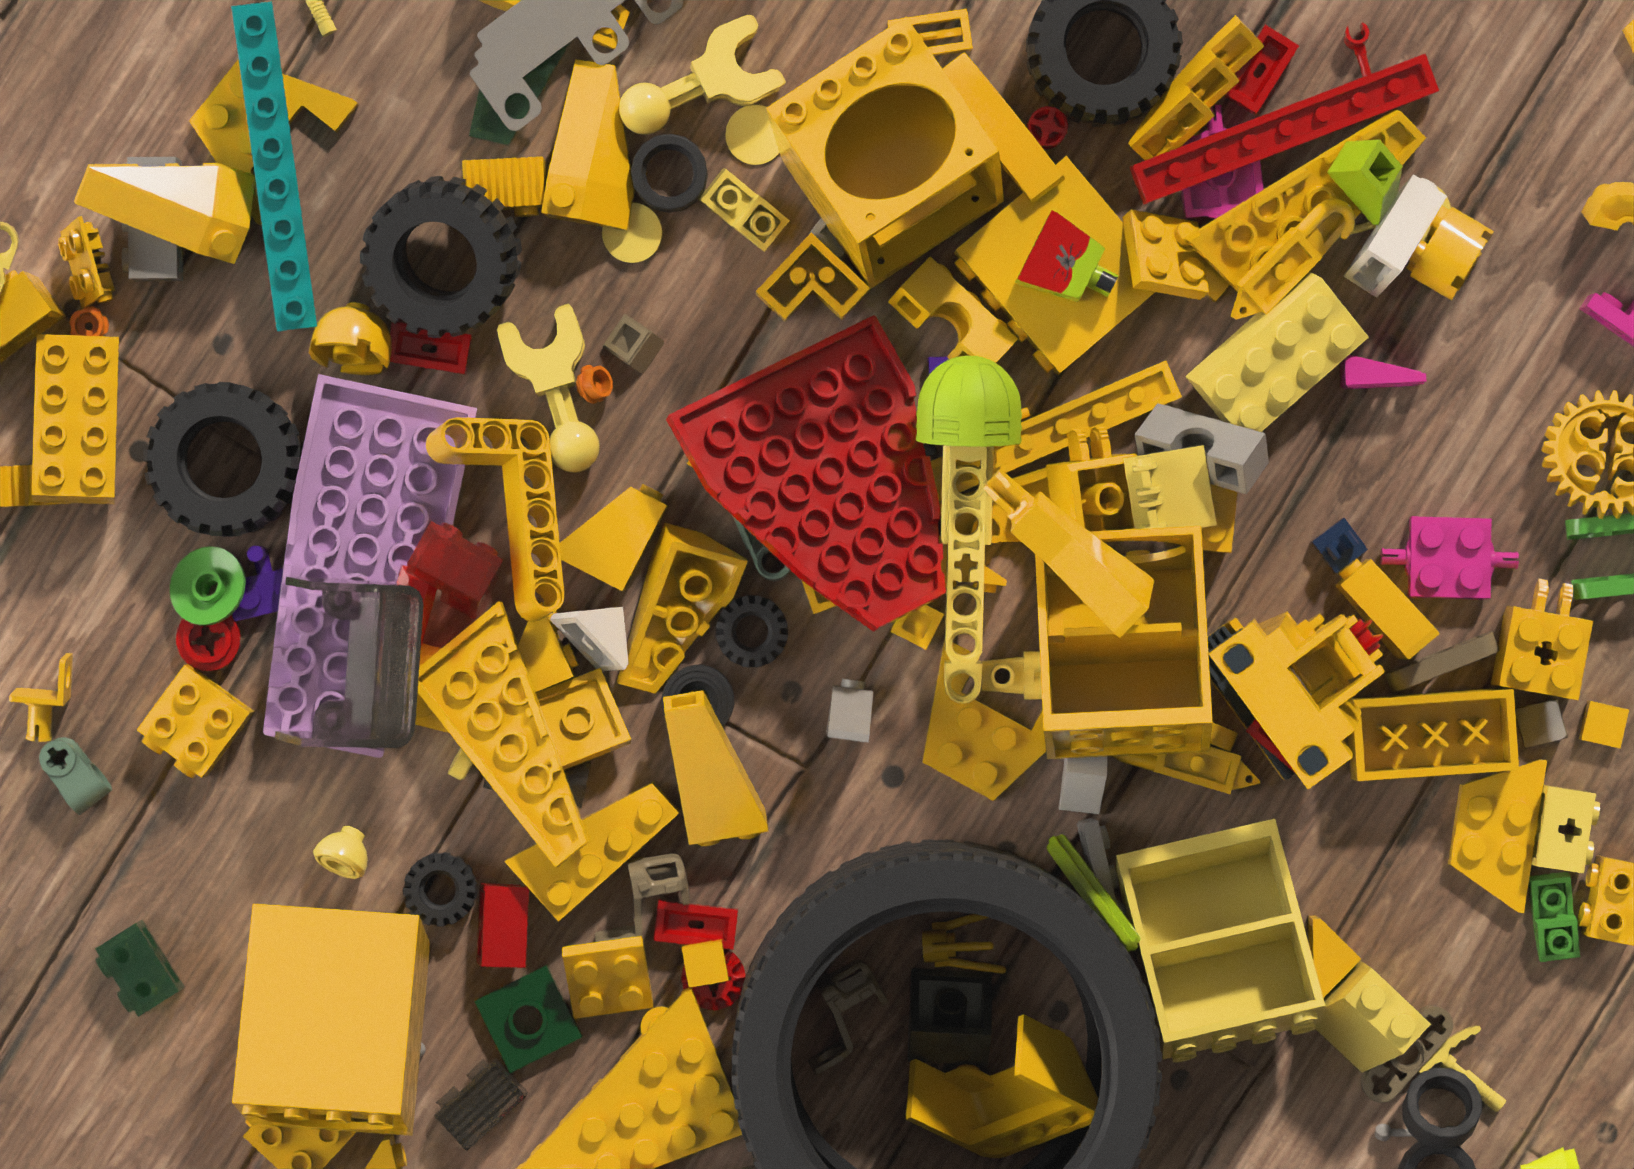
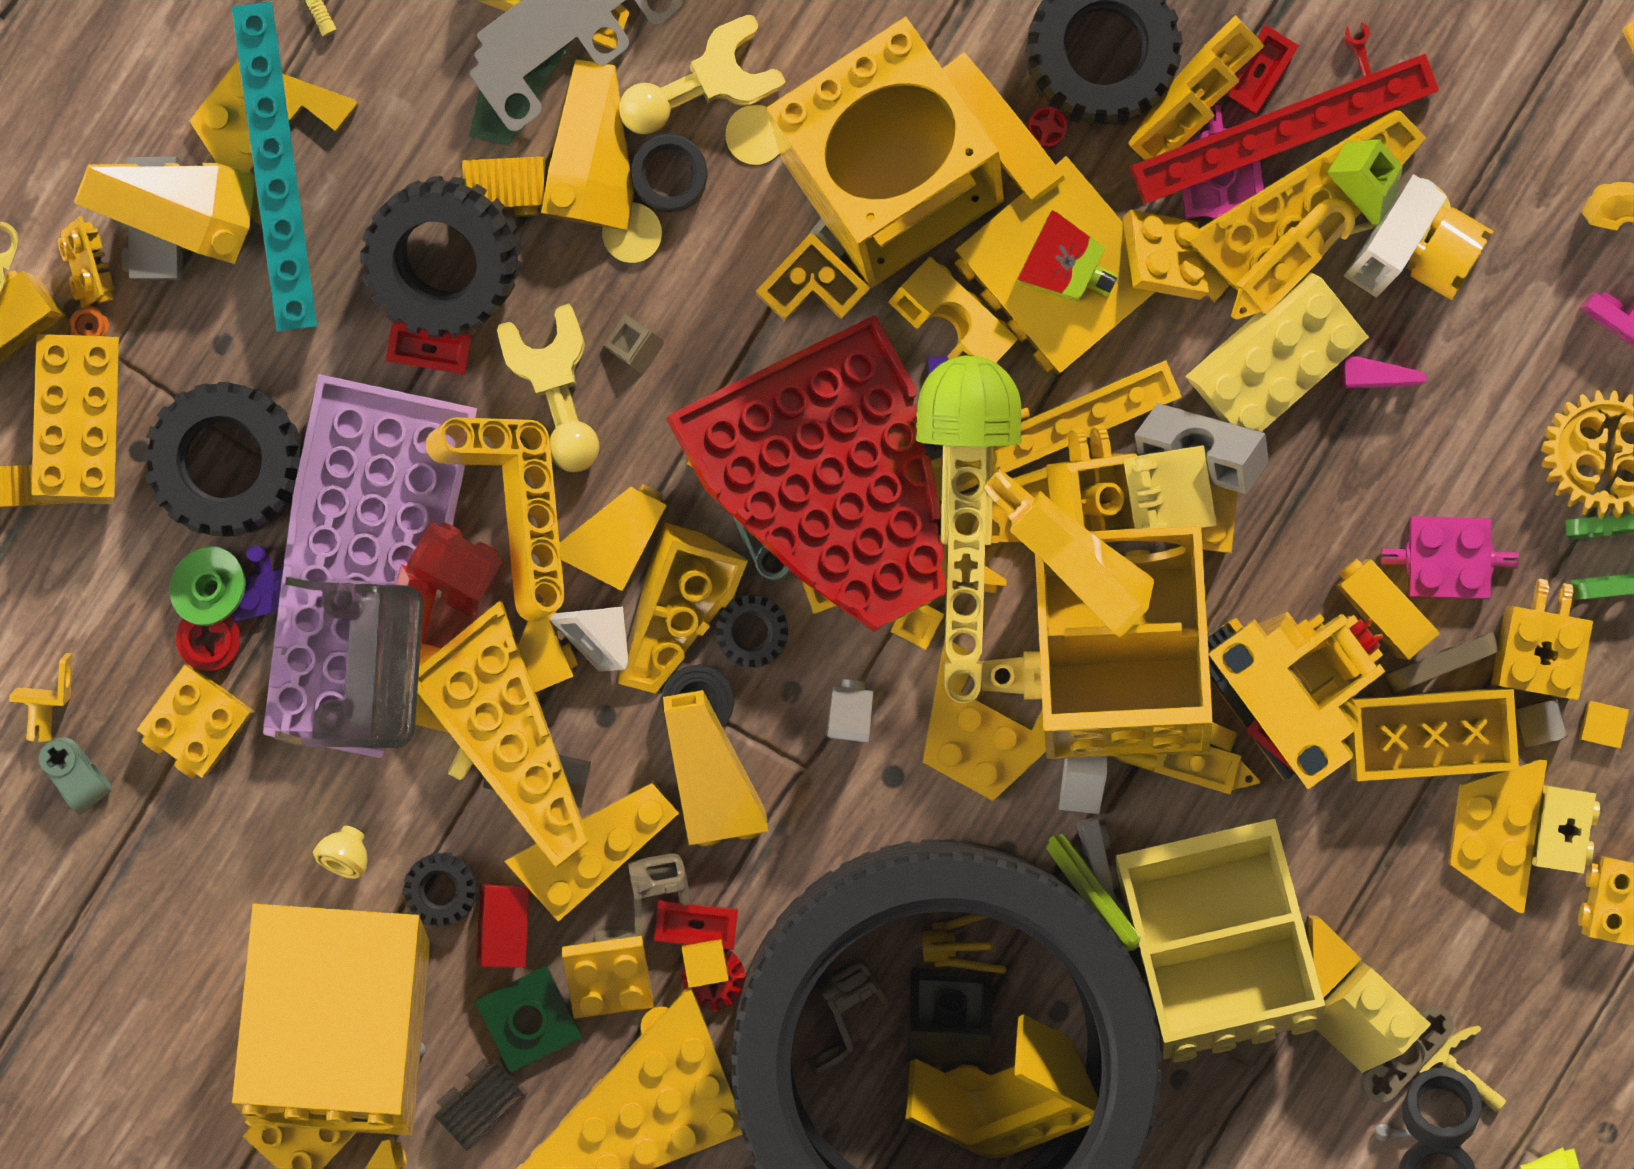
clear green brick [95,920,185,1017] -> none
yellow cylinder [308,302,392,375] -> none
yellow plate [536,668,631,770] -> none
orange plate [576,365,613,404] -> none
light yellow slope [699,168,790,252] -> none
yellow tile [887,9,973,56] -> none
dark blue tile [1310,518,1368,574] -> none
bright green slope [1528,872,1580,962] -> none

